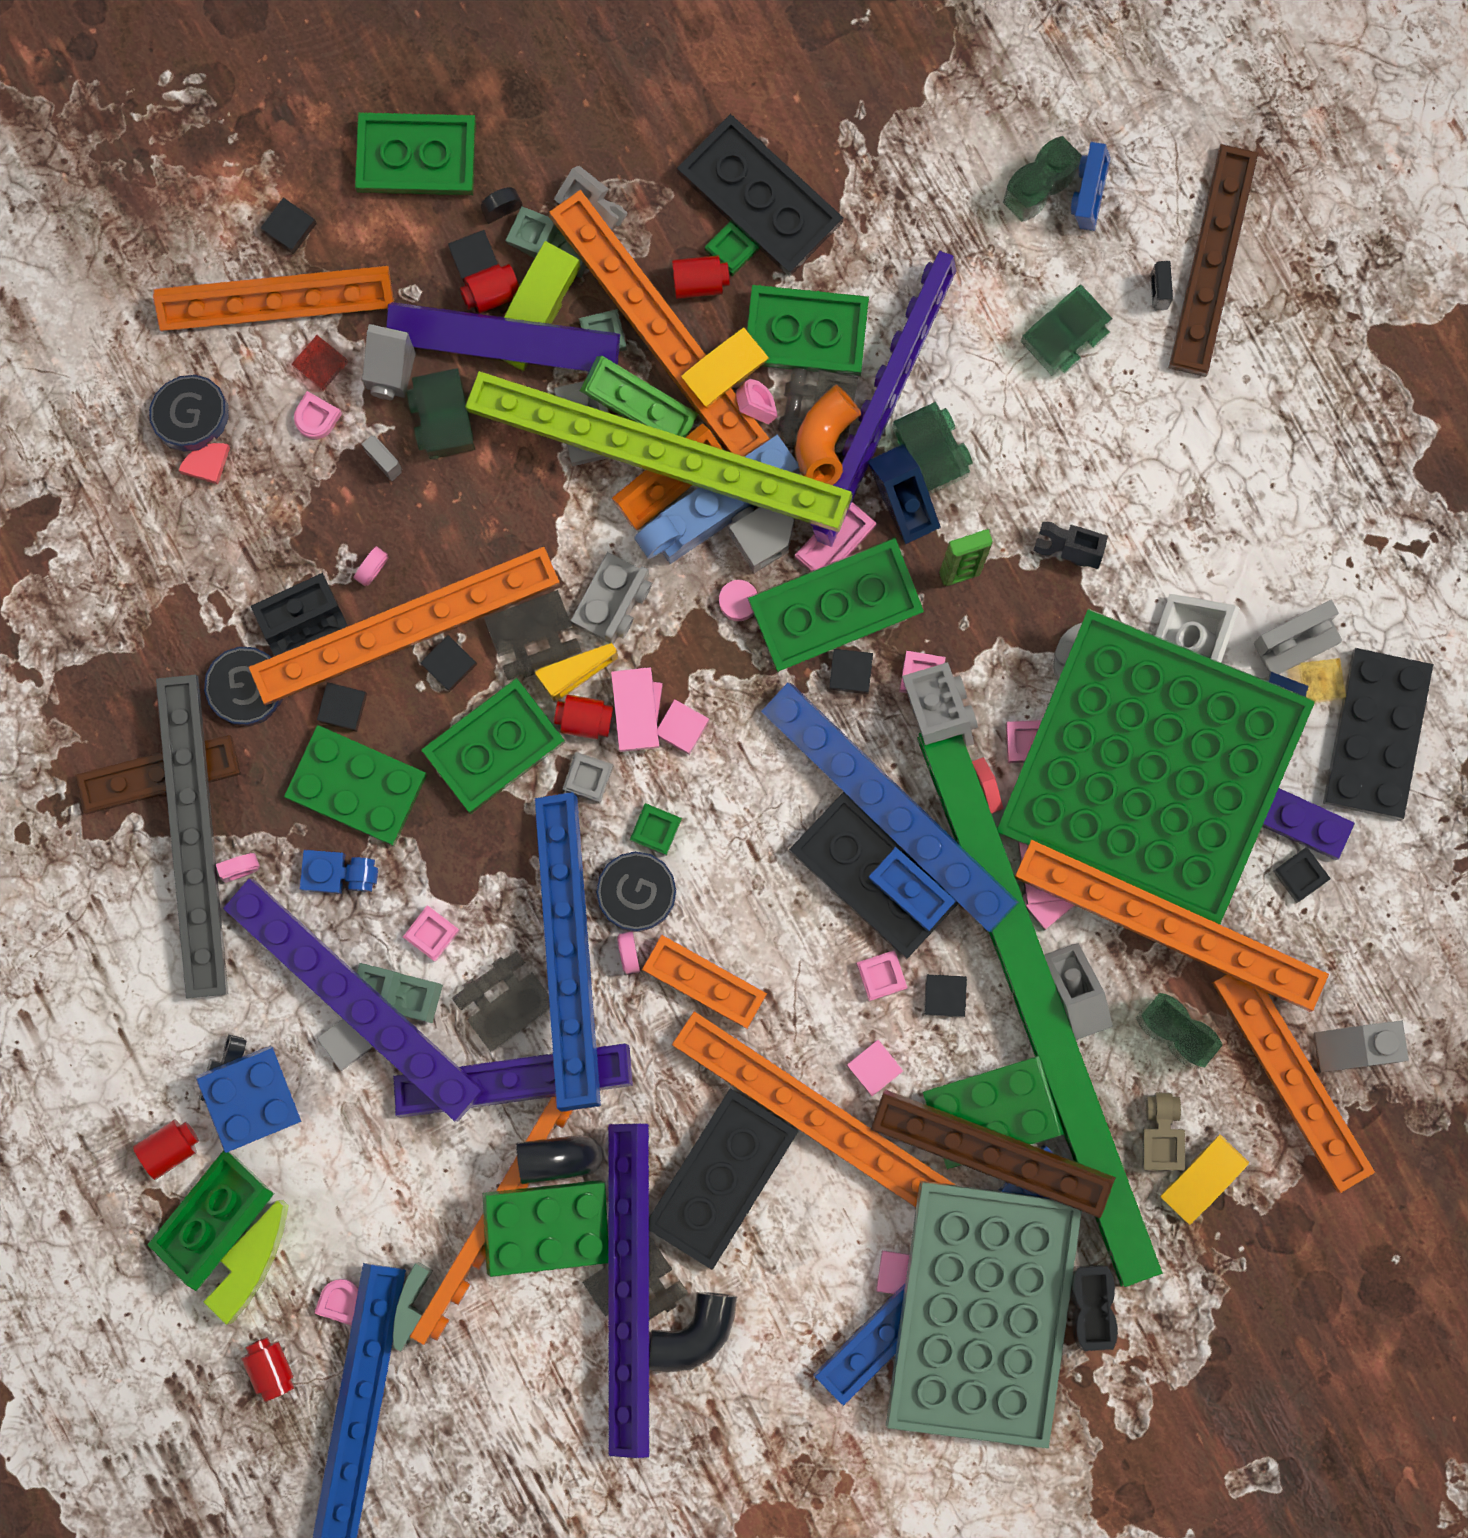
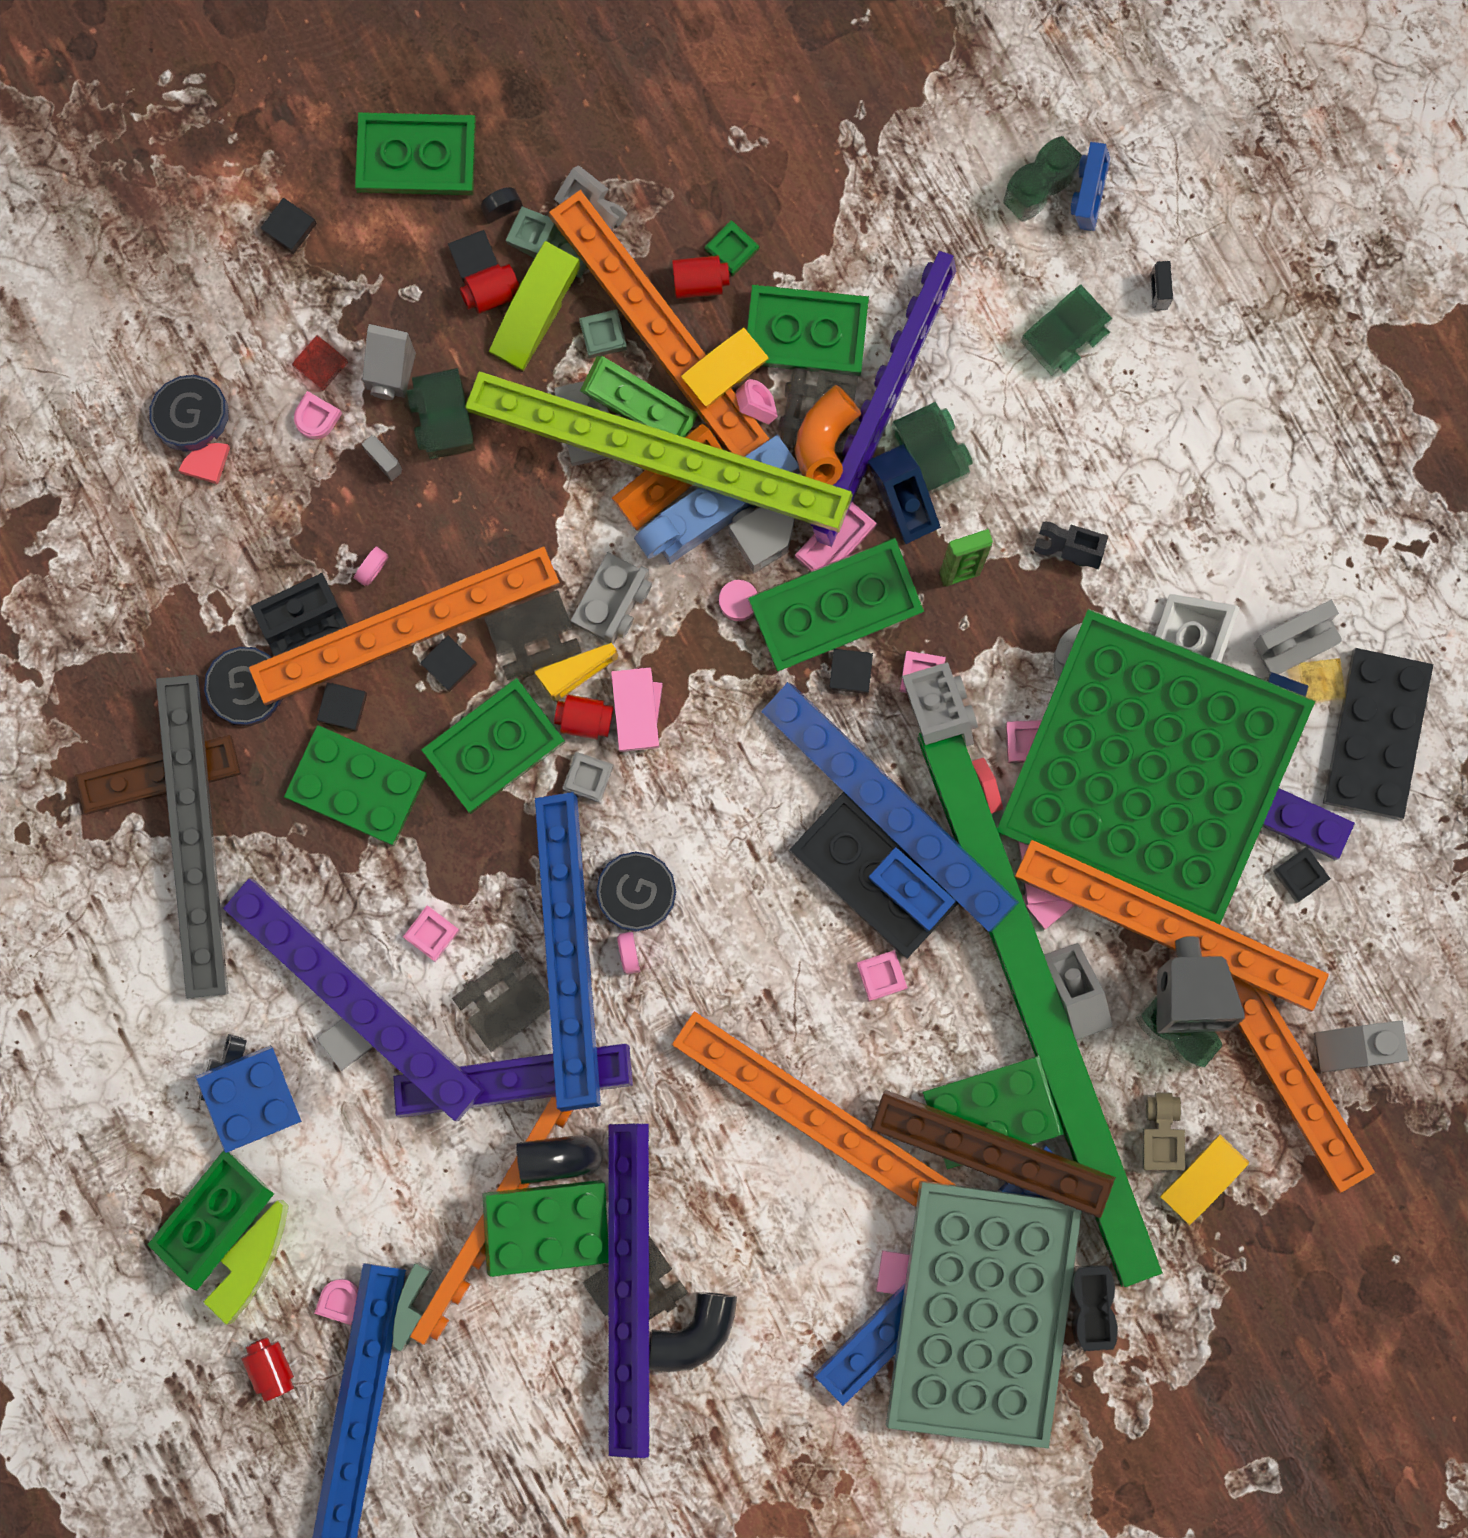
red brick [133,1119,199,1180] -> none
orange plate [153,266,394,331] -> none
bright pink tile [216,853,260,883] -> none
blue plate [300,850,378,894] -> none
sand green slope [357,963,443,1023] -> none
dark purple tile [387,302,620,371] -> none
green tile [630,803,682,856] -> none
orange plate [642,935,767,1029] -> none
black plate [649,1088,799,1270] -> none
bright pink tile [658,700,709,755] -> none
black plate [677,114,844,277] -> none
bright pink tile [847,1040,903,1097] -> none
black tile [924,974,967,1018] -> none
reddish brown tile [1168,144,1258,377] -> none
none -> dark grey torso [1157,936,1245,1033]

